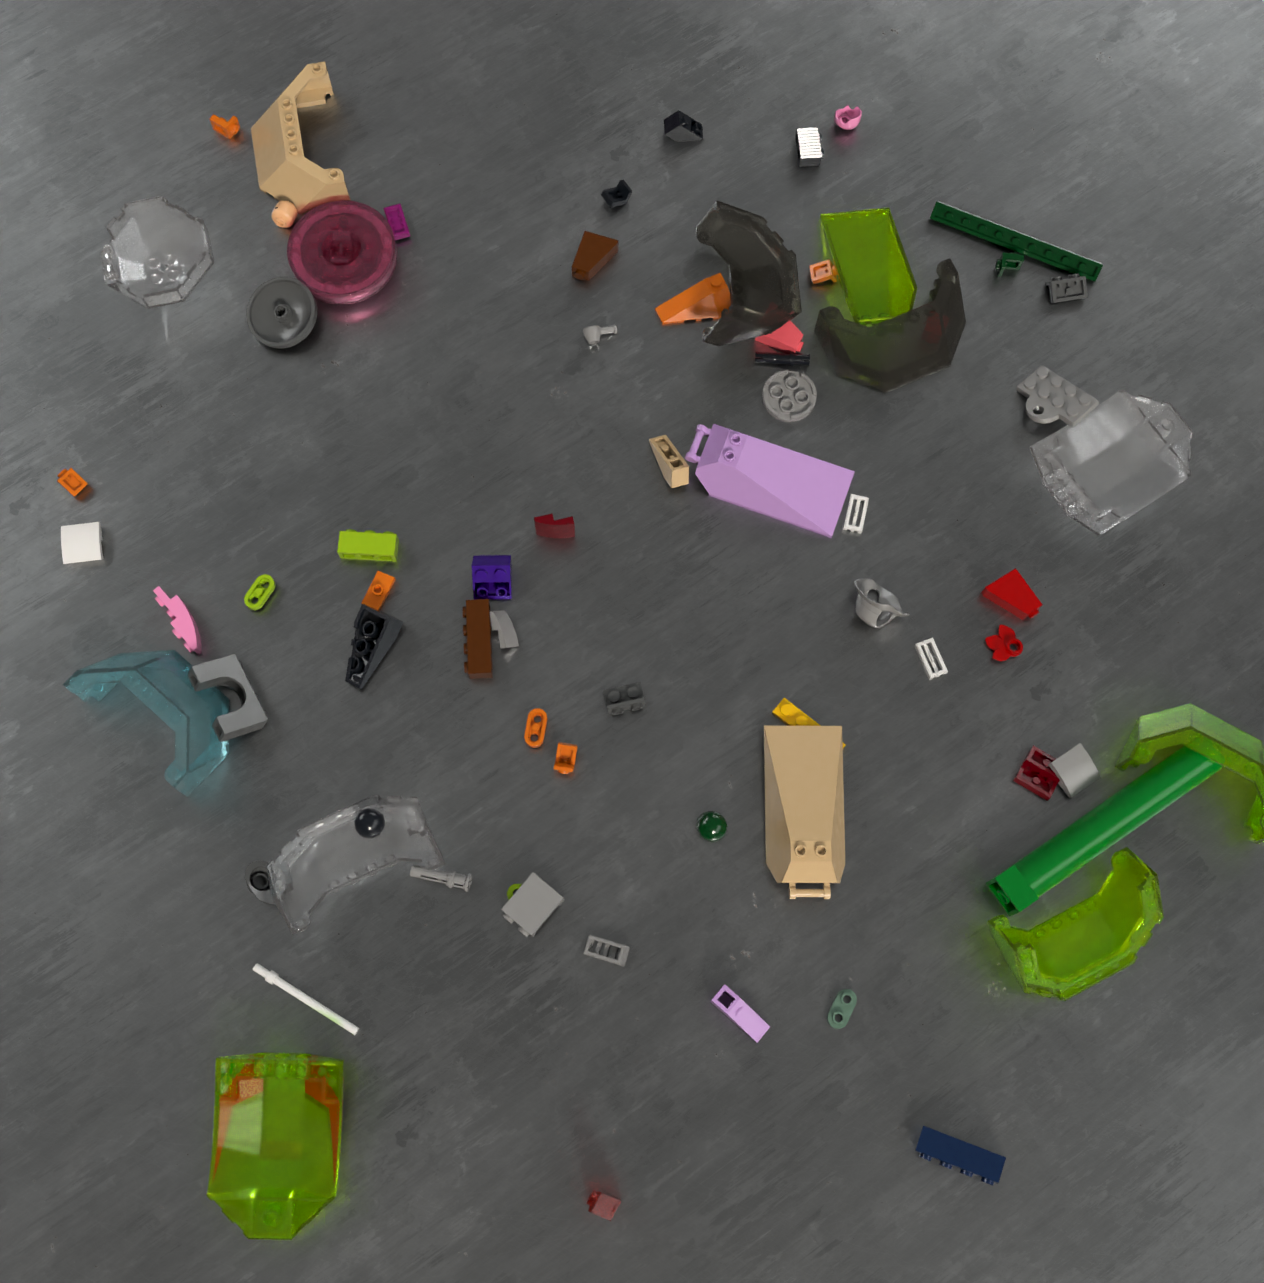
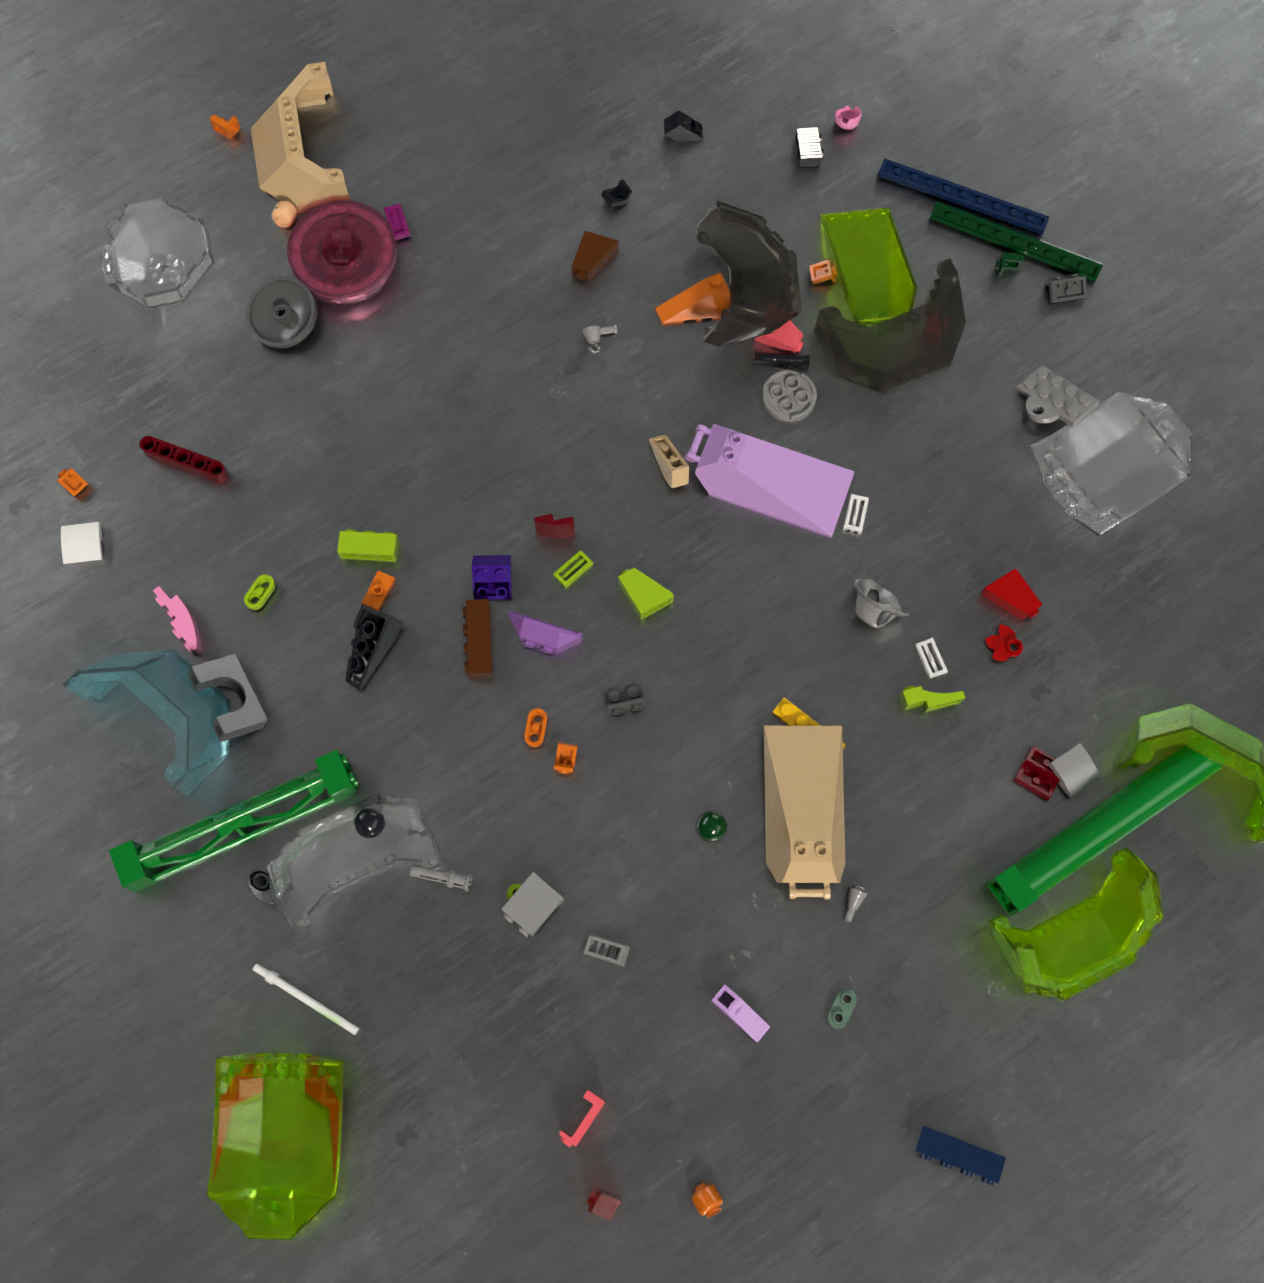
light grey slope [489,610,519,649] -> none
none -> green piece [108,750,359,892]
none -> dark red beam [139,436,229,483]
none -> medium lavender wedge [508,610,583,654]
none -> lime tile [553,549,593,589]
none -> coral panel [559,1090,605,1147]
none -> lime slope [618,568,674,620]
none -> orange head [692,1183,723,1218]
none -> light grey cone [843,884,867,922]
none -> dark blue plate [878,158,1049,235]
none -> lime slope [899,685,965,712]

